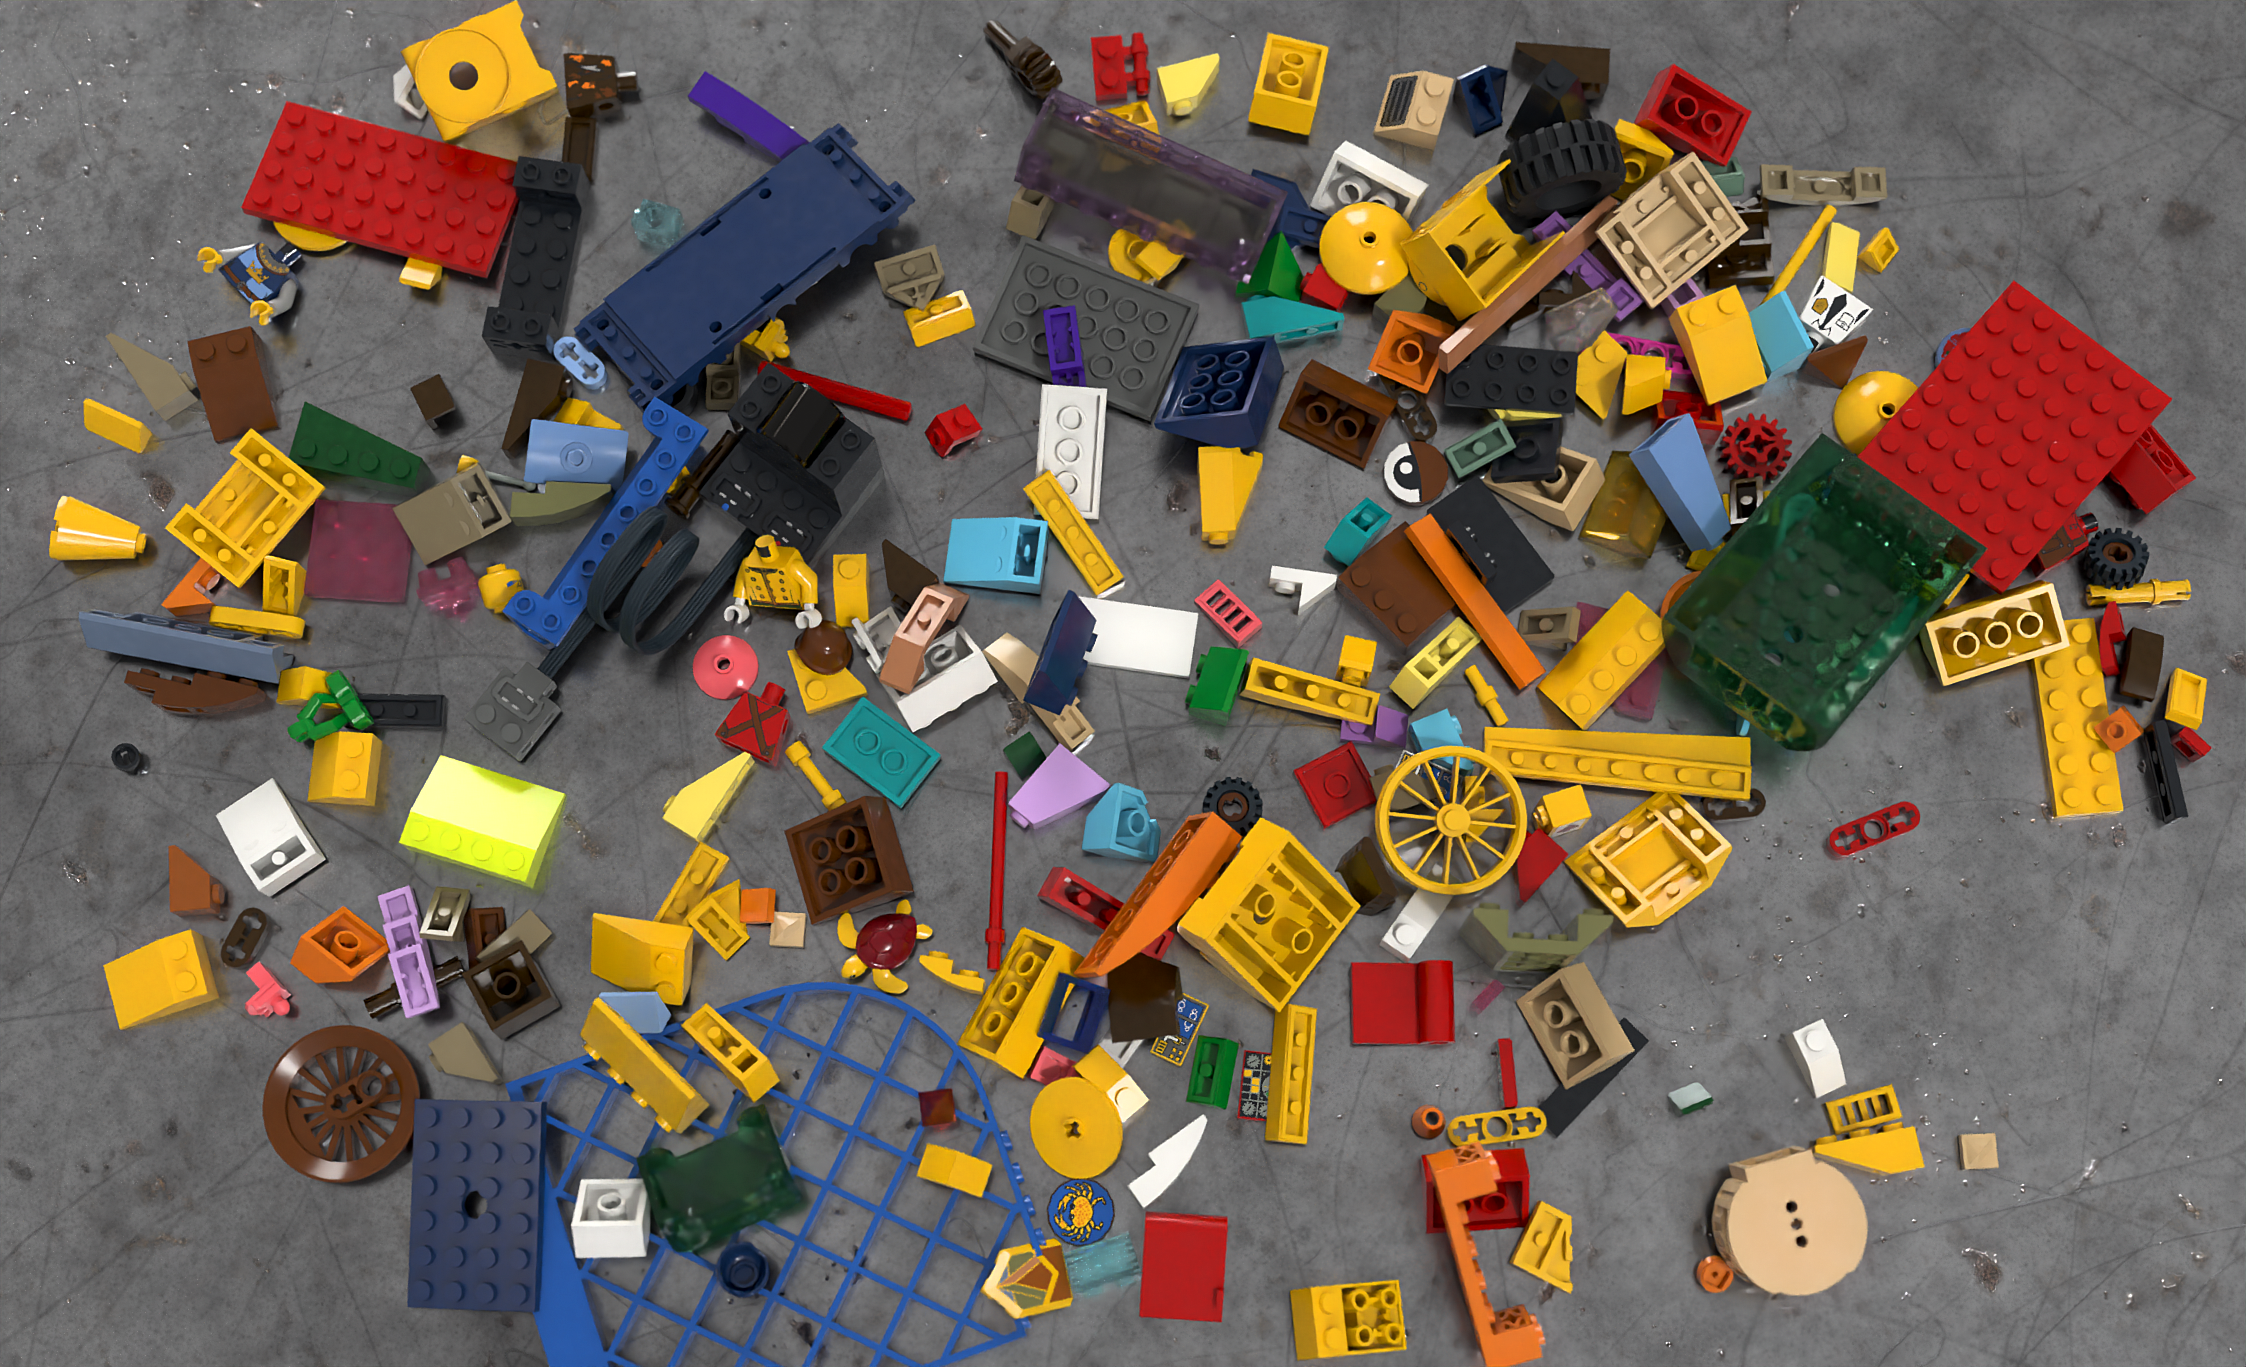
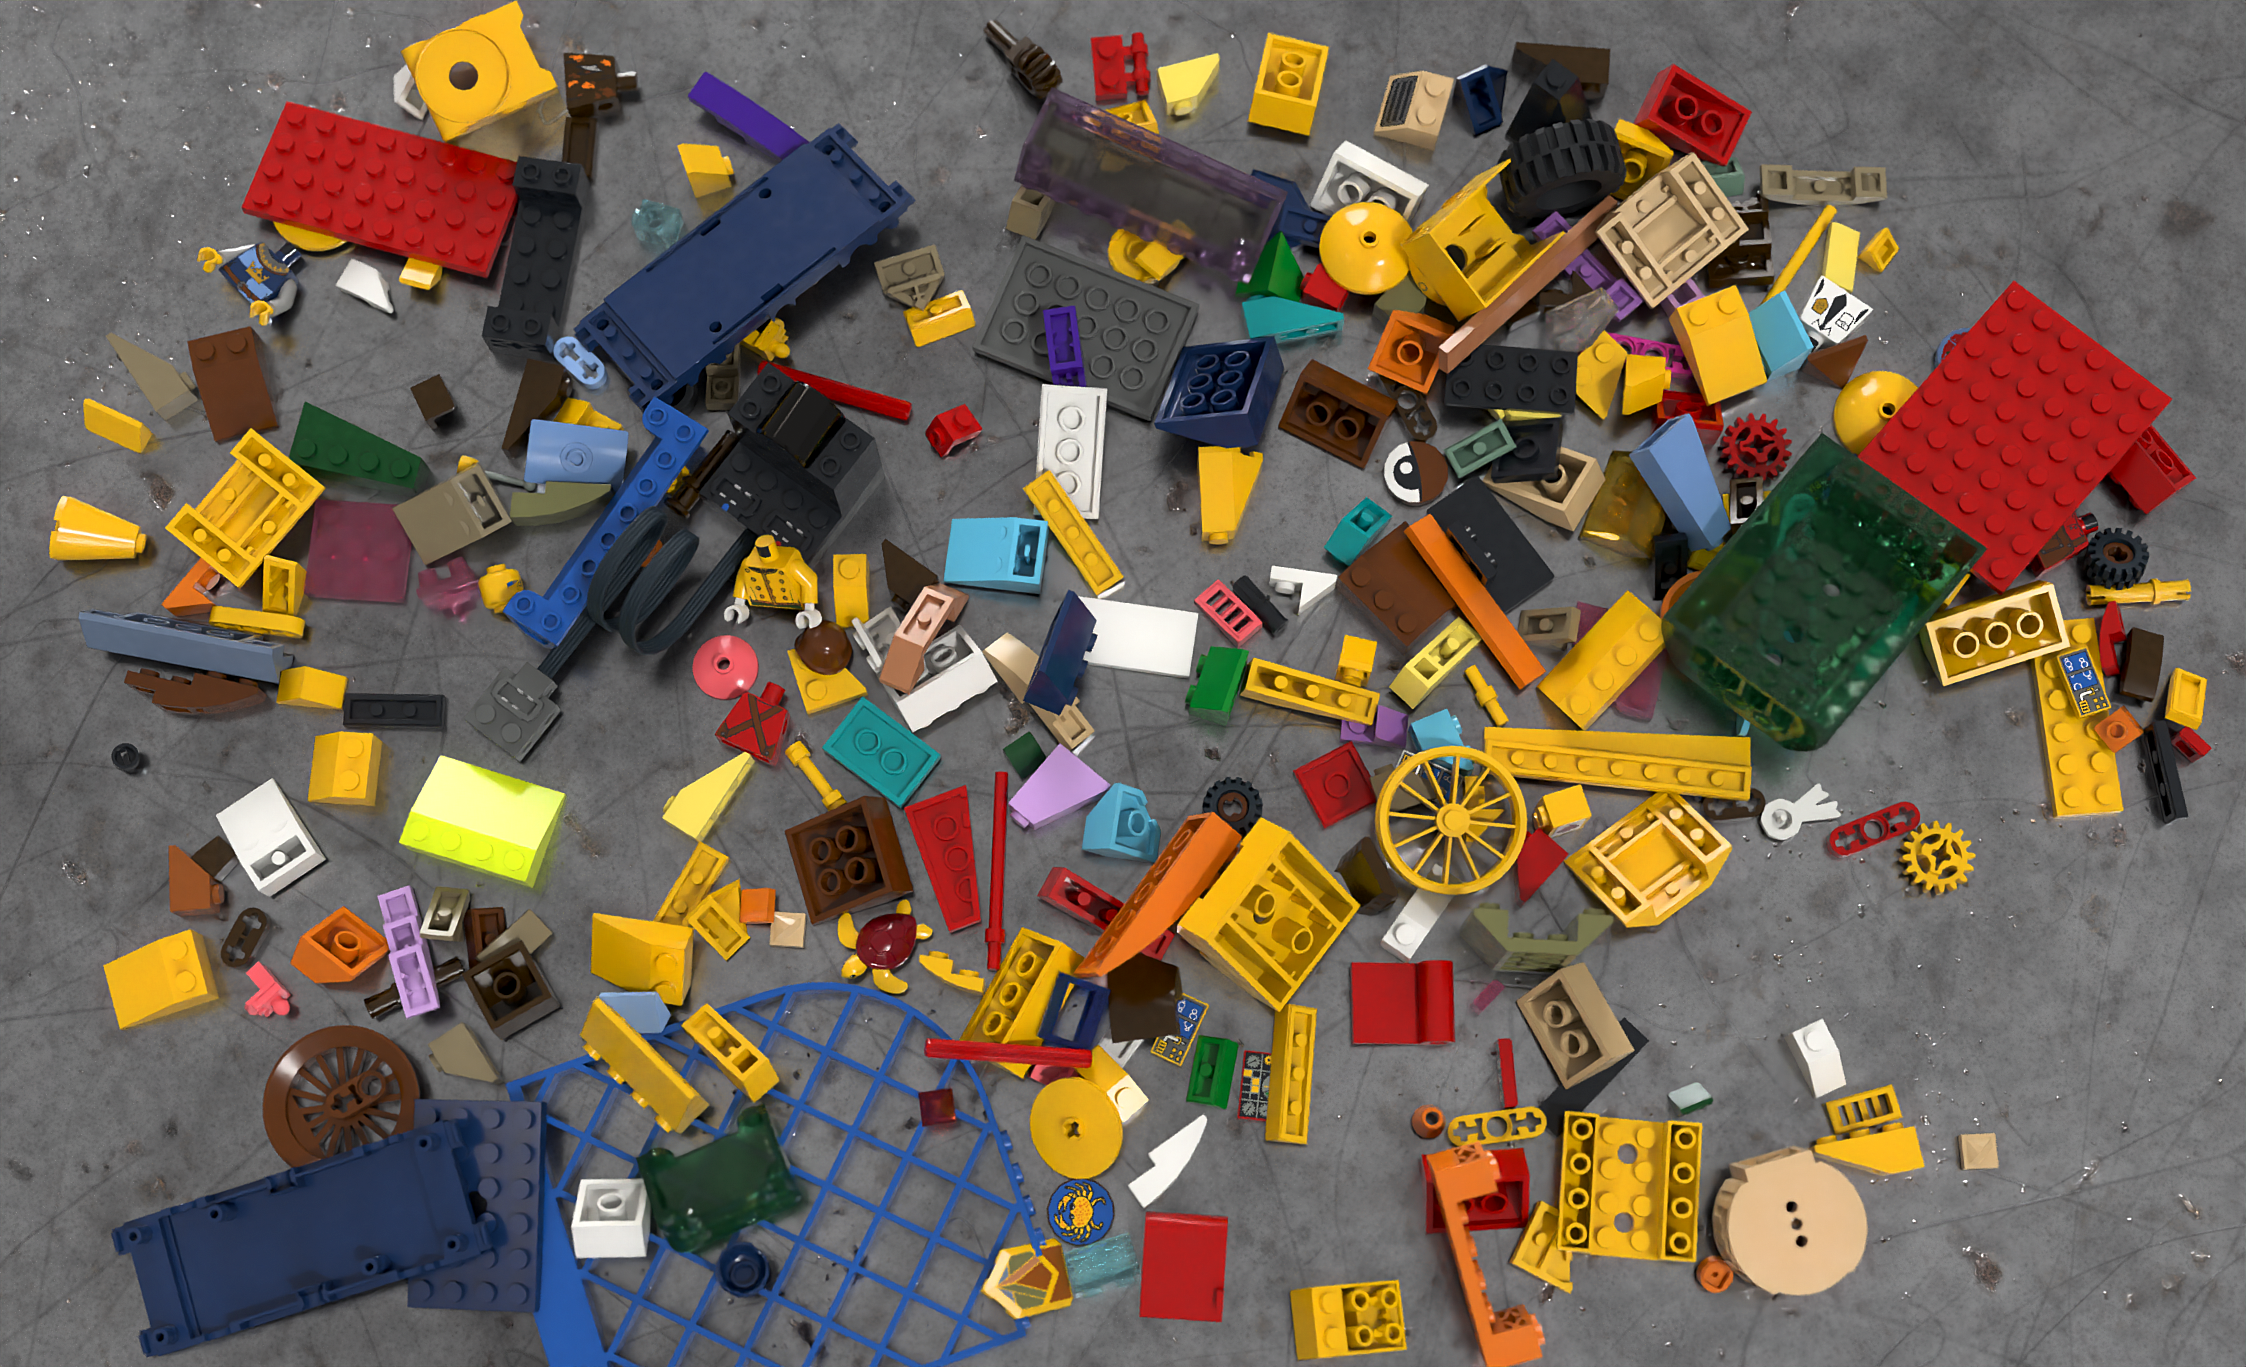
green piece [287,669,374,743] -> none
yellow slope [916,1143,993,1198] -> none
none -> dark blue piece [111,1119,494,1358]
none -> dark brown slope [191,835,239,882]
none -> white slope [336,259,393,314]
none -> yellow slope [677,143,734,198]
none -> red wing [904,785,981,933]
none -> red axle [924,1038,1092,1068]
none -> black axle [1232,575,1289,635]
none -> yellow slope [1556,1111,1703,1262]
none -> black slope [1647,533,1688,599]
none -> white piece [1760,783,1841,841]
none -> yellow gear [1899,821,1975,895]
none -> tile [2053,646,2112,720]

